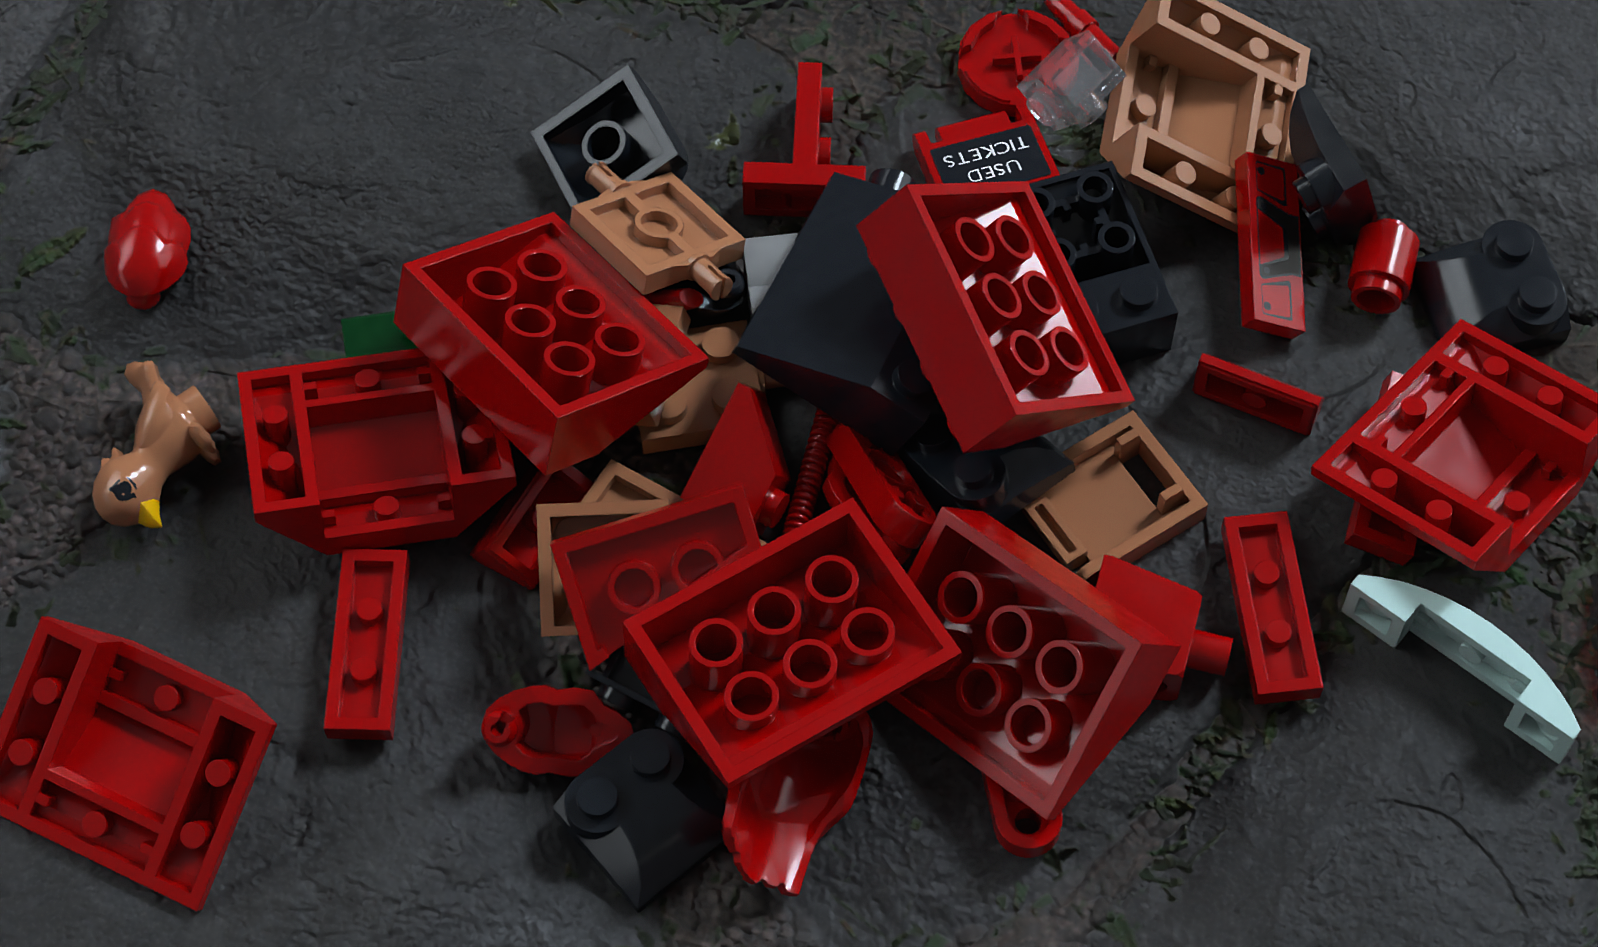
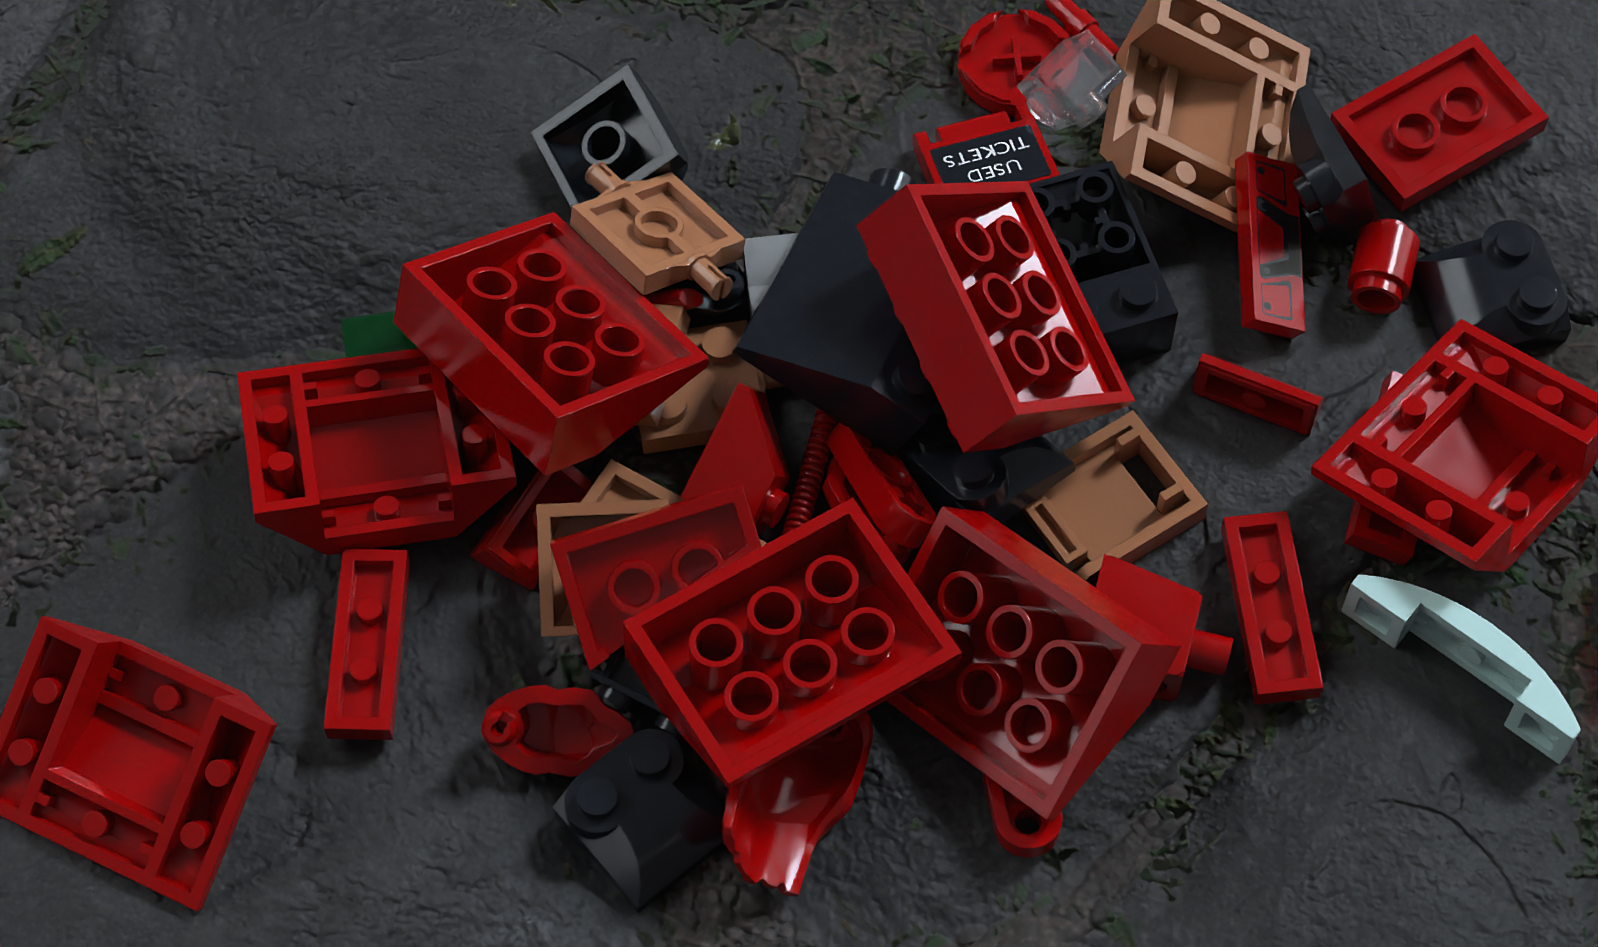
nougat animal [92,361,222,529] -> none
red arm [104,189,191,310] -> none
red bracket [742,62,866,217] -> none
none -> red plate [1330,34,1549,212]

